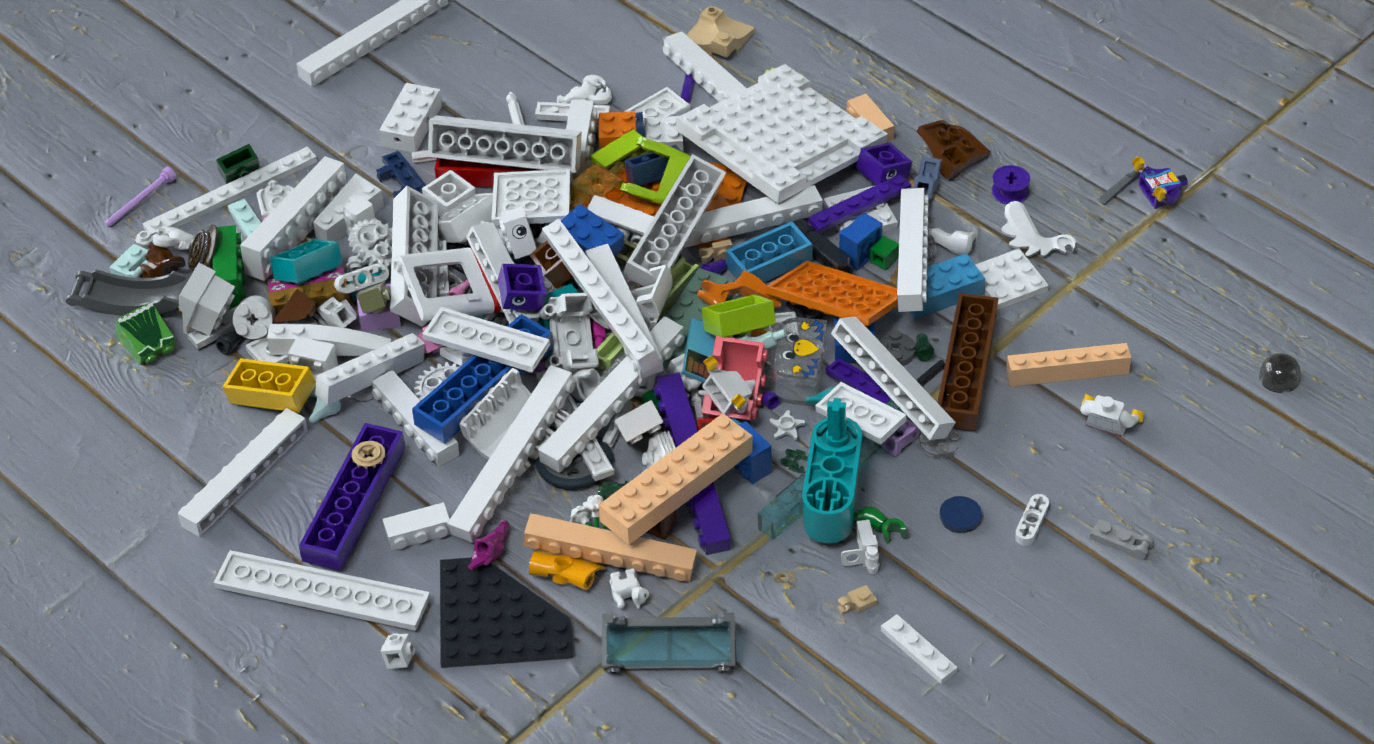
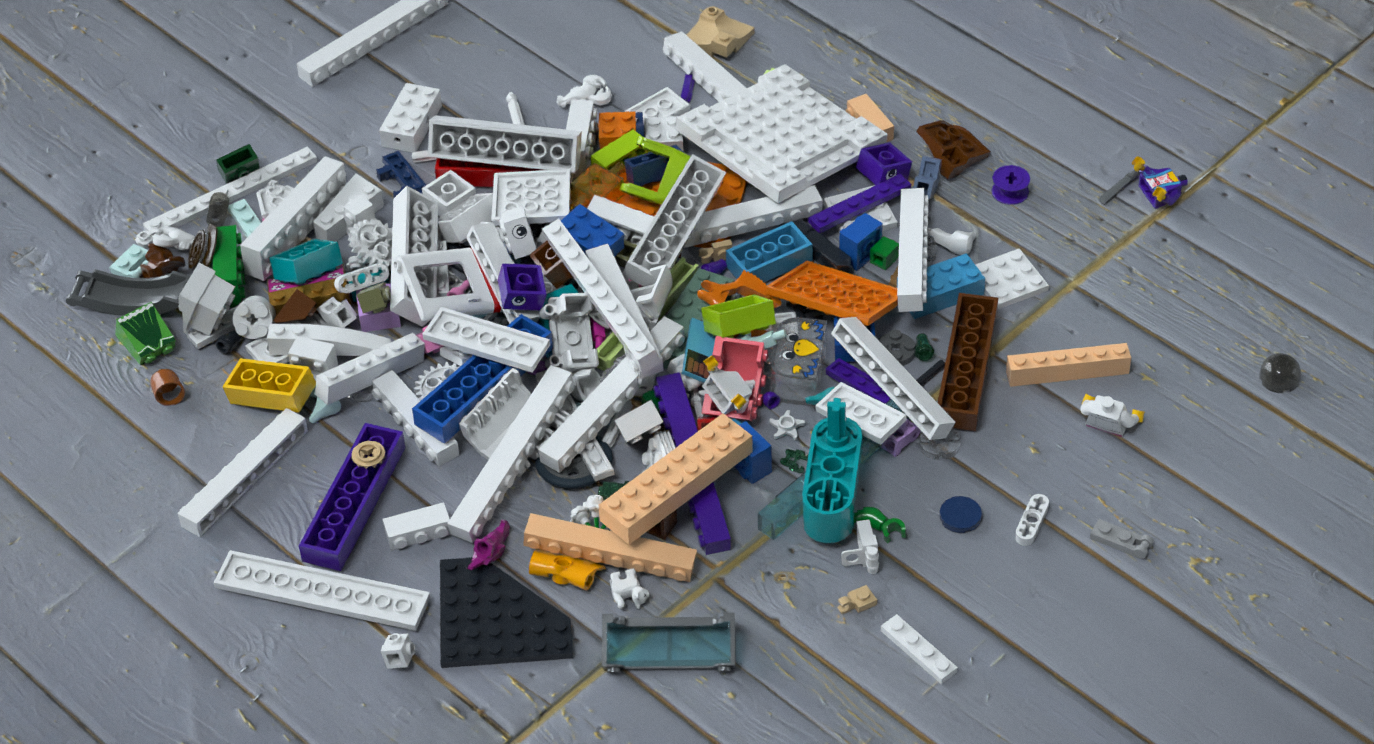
lavender piece [105,167,177,227] -> none
white plate [535,102,610,123] -> none
white animal [1001,201,1076,258] -> none
none -> dark orange helmet [150,369,185,406]
none -> clear smoke plate [206,192,229,227]

